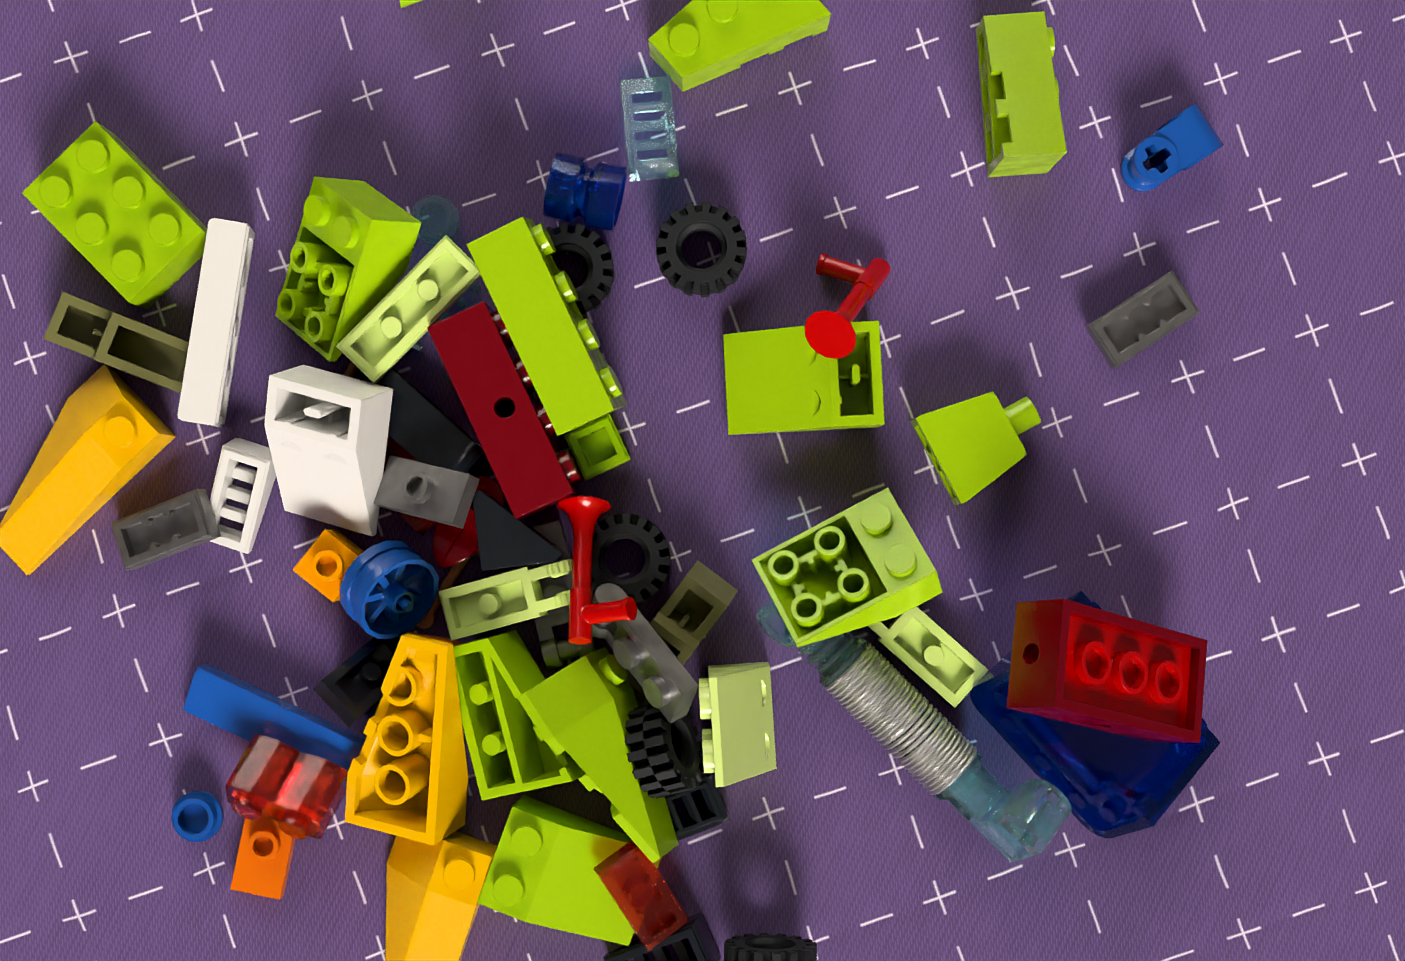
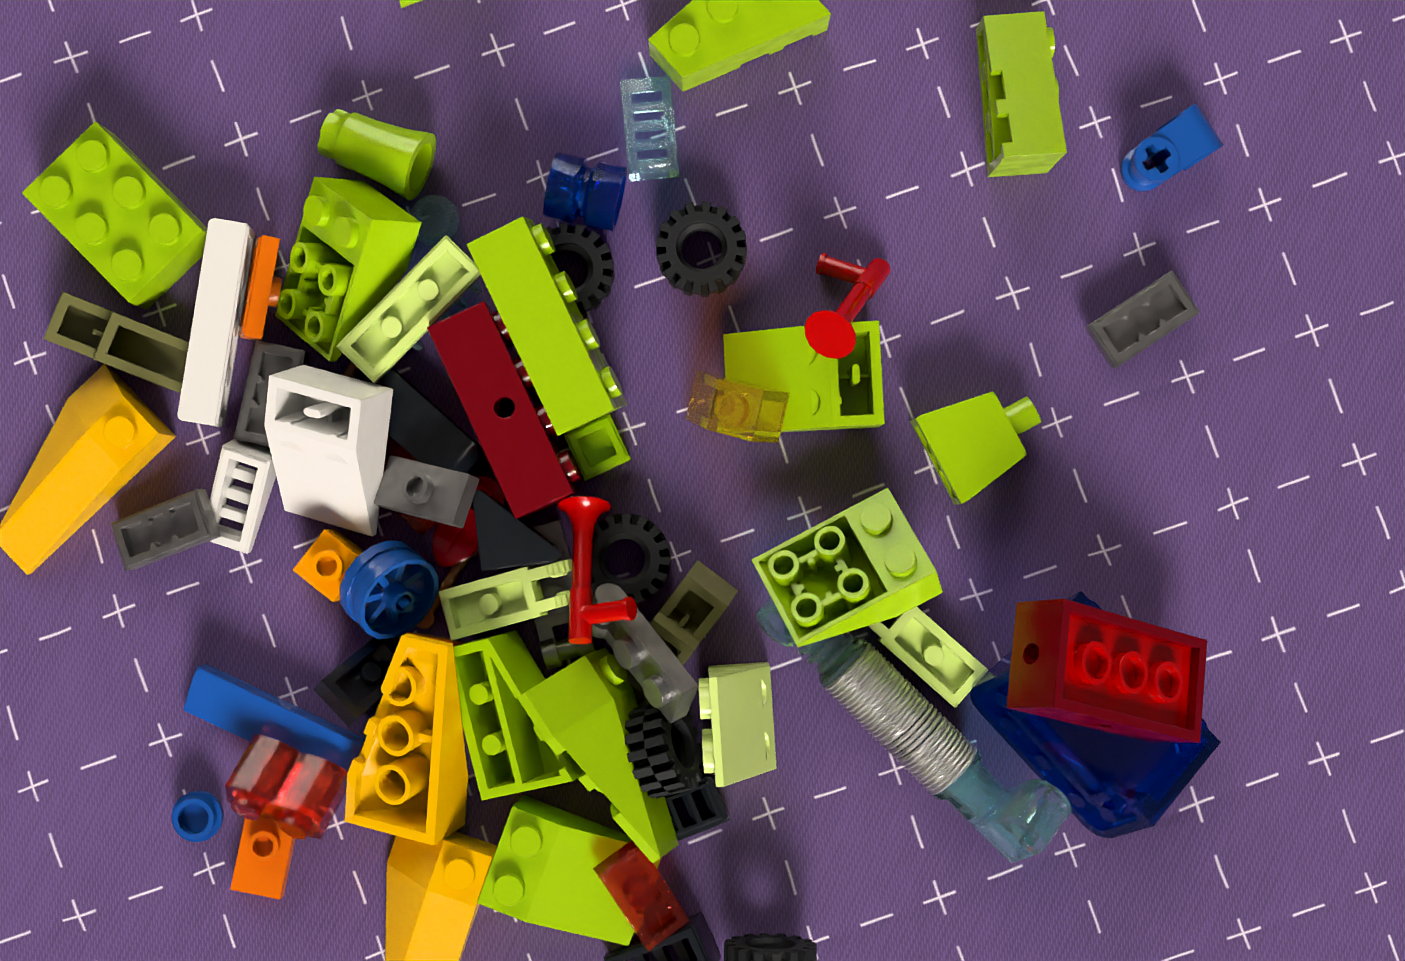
none -> flat silver plate [234,340,309,446]
none -> orange plate [238,235,282,341]
none -> lime plant [317,109,436,201]
none -> clear yellow slope [686,370,790,443]

